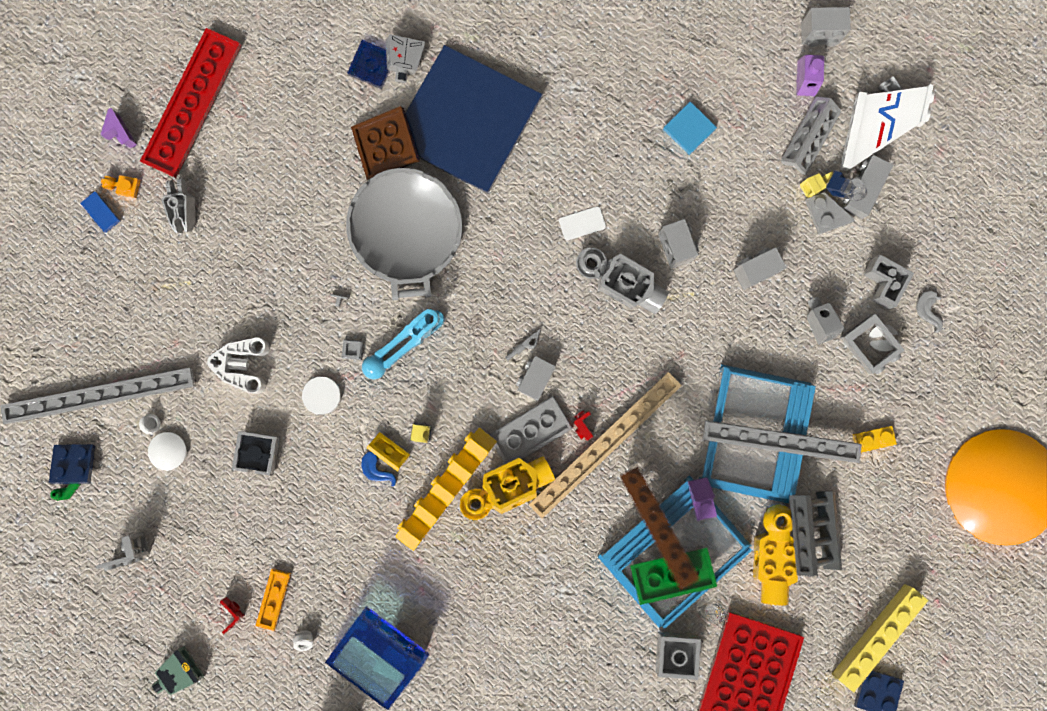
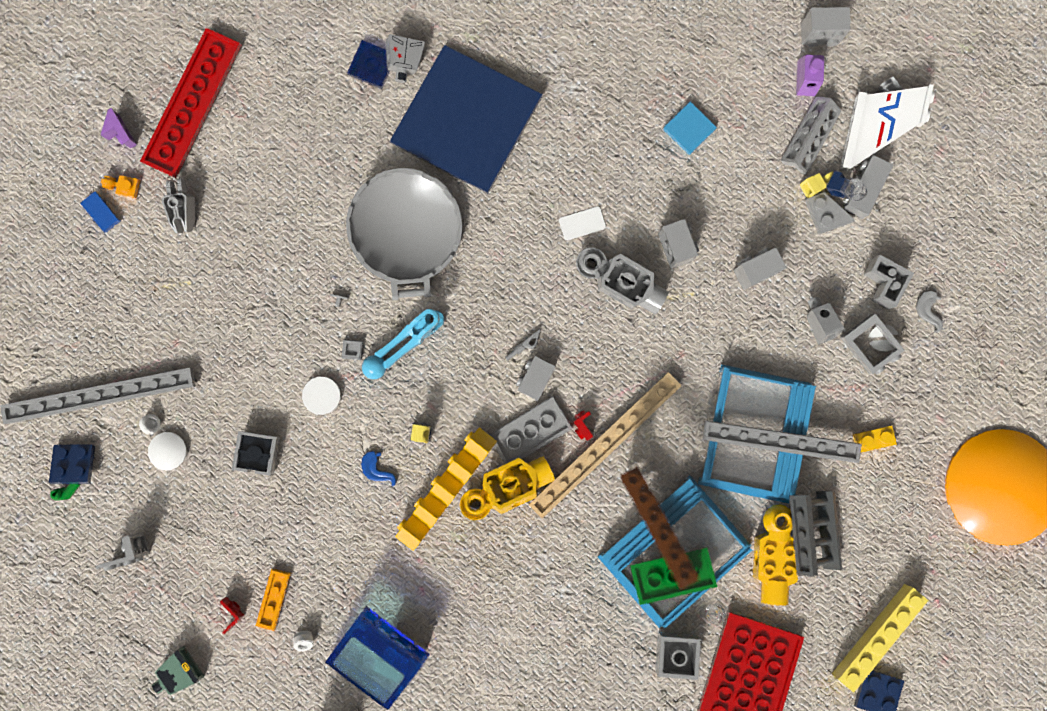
white connector [207,338,270,394] -> none
reddish brown plate [351,106,420,180] -> none
yellow plate [367,432,410,471] -> none
medium lavender slope [688,477,717,521] -> none

